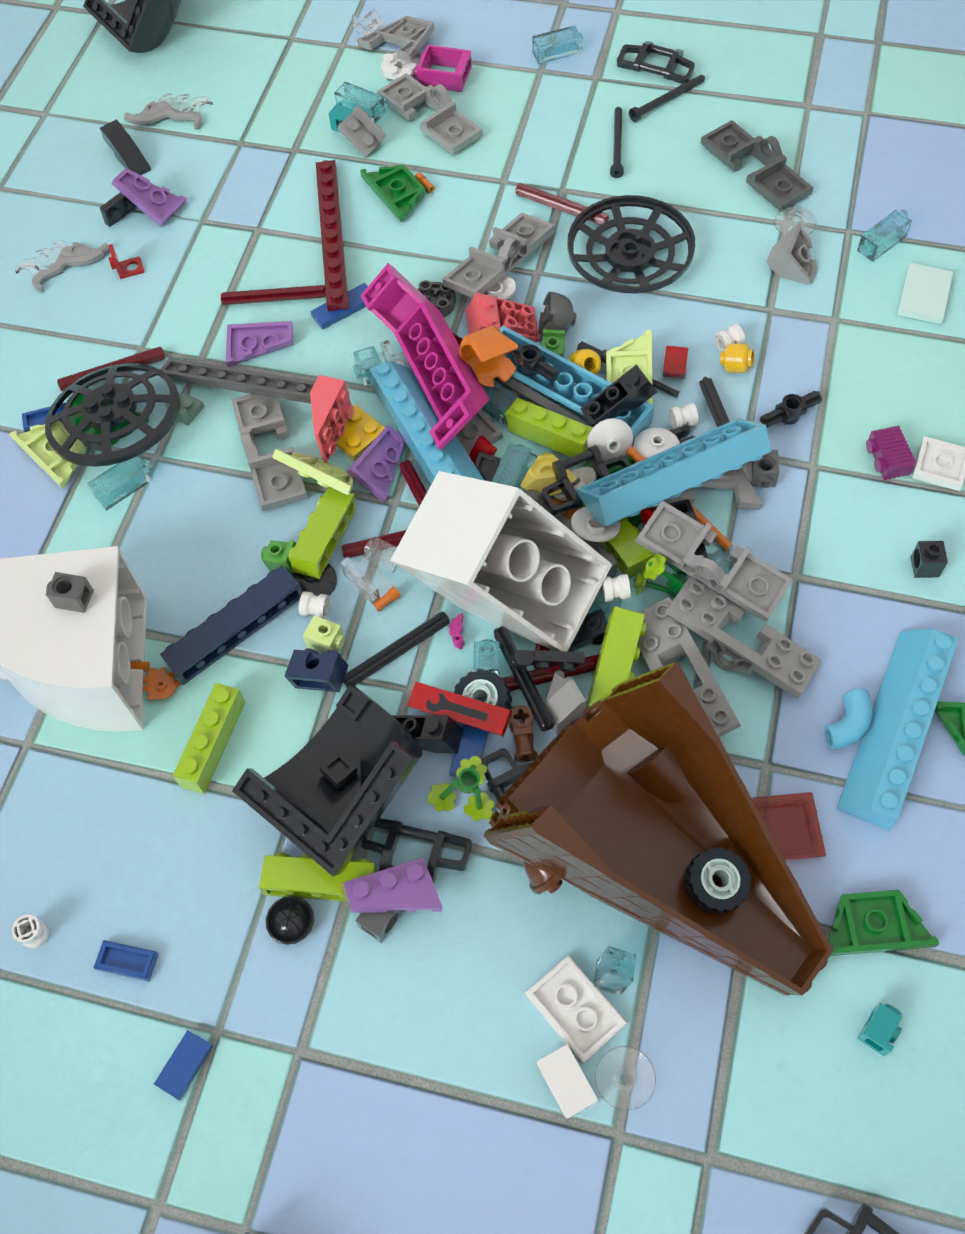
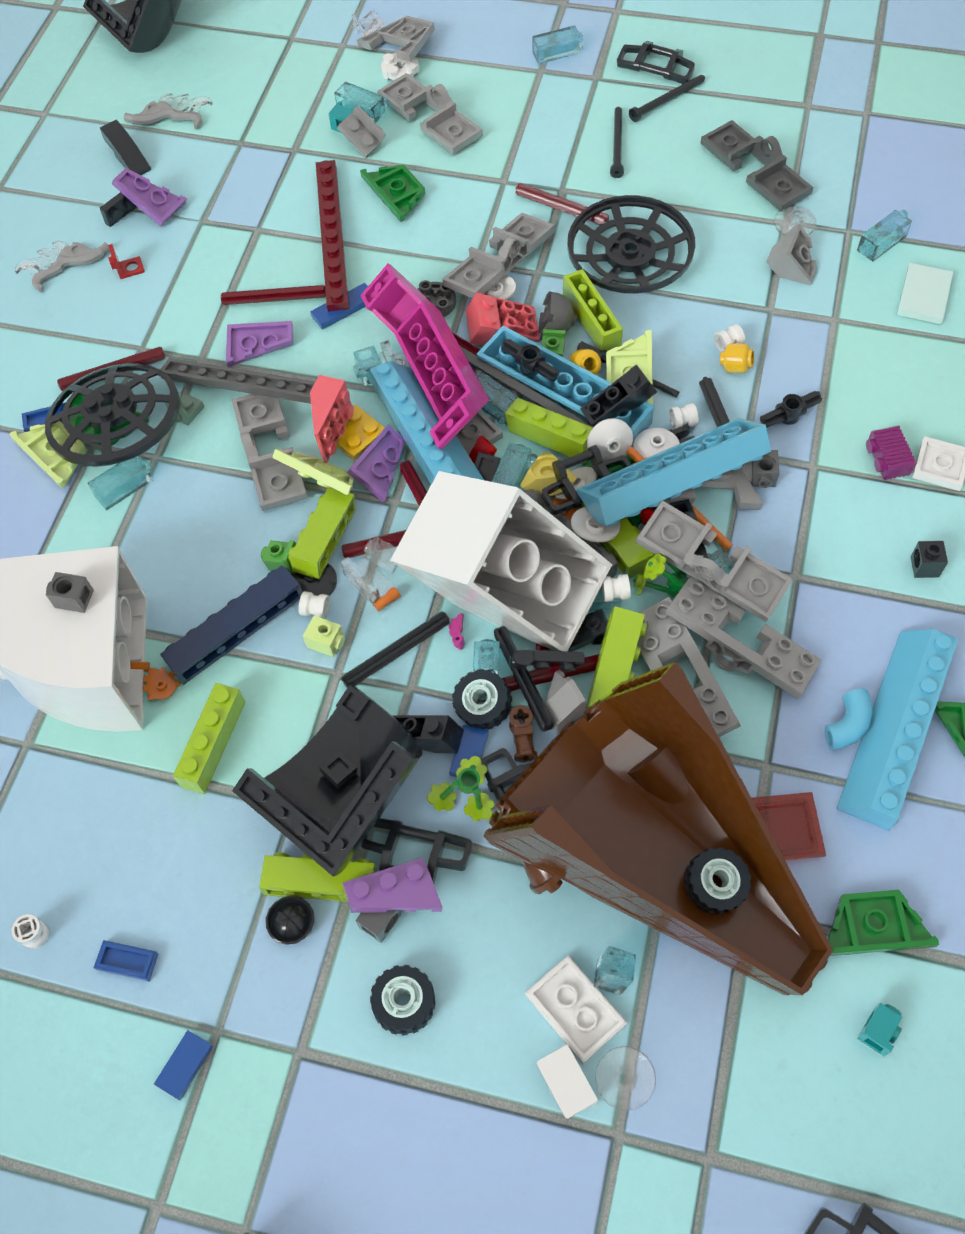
dark blue brick [284,648,349,693] -> none
red tile [407,682,512,737] -> none
dark pink window [415,44,472,92] -> none
orange piece [415,172,435,193] -> none
orange piece [459,325,518,387] -> none
red bracket [662,346,689,379] -> none
none -> black wheel [370,965,436,1036]
none -> lime brick [563,269,623,351]

